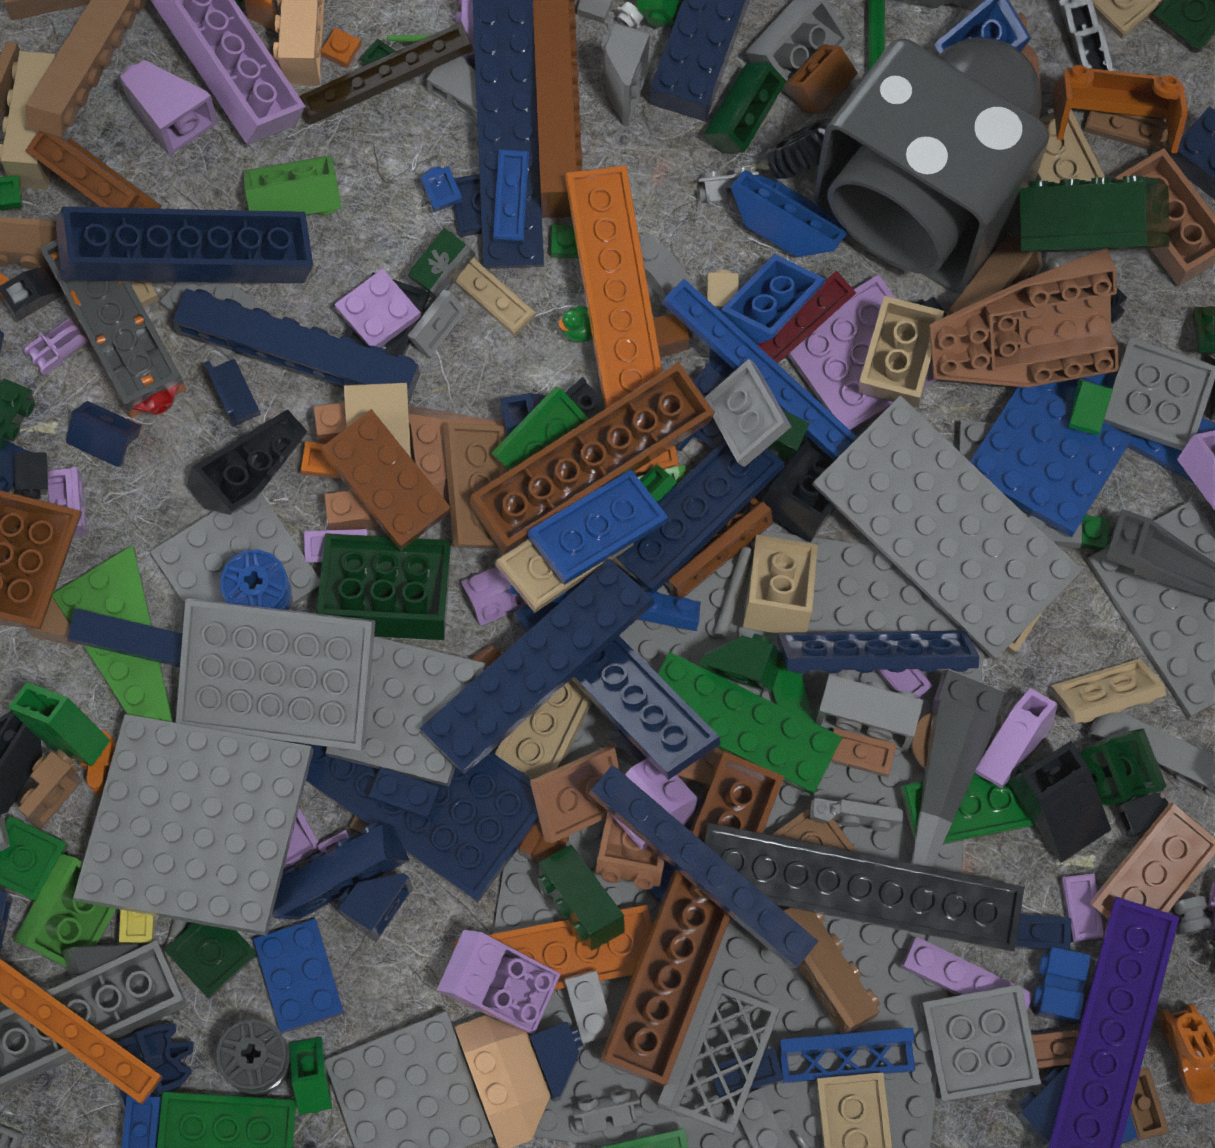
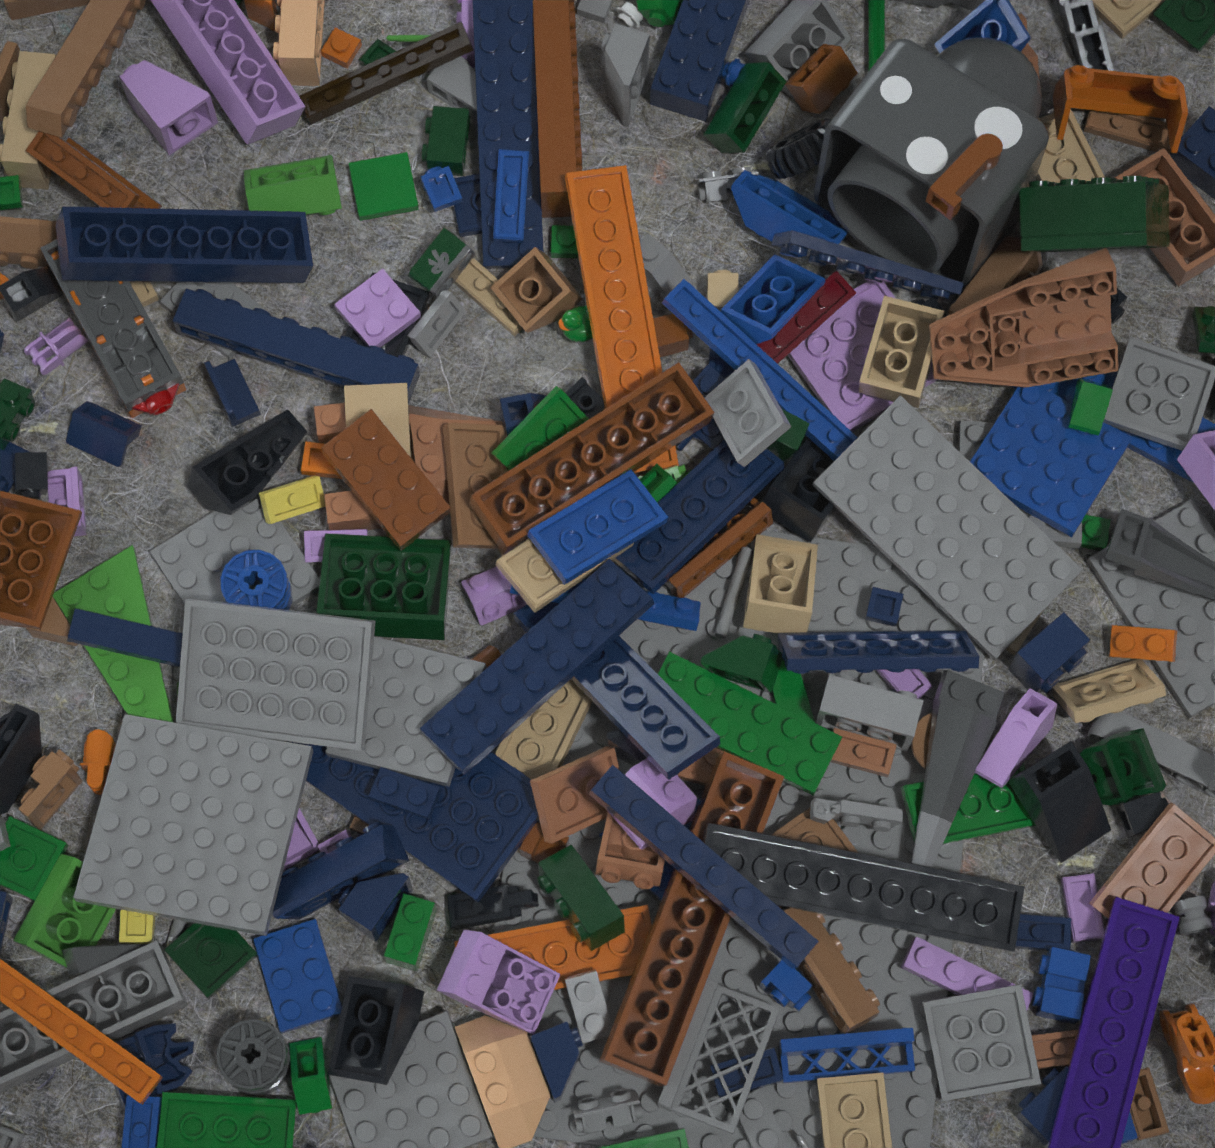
green brick [8,682,111,766] -> none
none -> light yellow plate [259,475,326,524]
none -> black slope [327,976,425,1085]
none -> green tile [349,152,419,221]
none -> green brick [384,893,437,972]
none -> dark green brick [422,106,470,176]
none -> black hinge [447,885,539,930]
none -> medium nougat slope [490,247,583,333]
none -> blue plate [722,59,745,88]
none -> blue brick [759,960,813,1012]
none -> dark blue plate [771,230,963,300]
none -> dark blue plate [865,587,904,627]
none -> dark orange leg [926,133,1003,221]
none -> dark blue brick [1008,612,1090,694]
none -> orange plate [1109,625,1177,662]

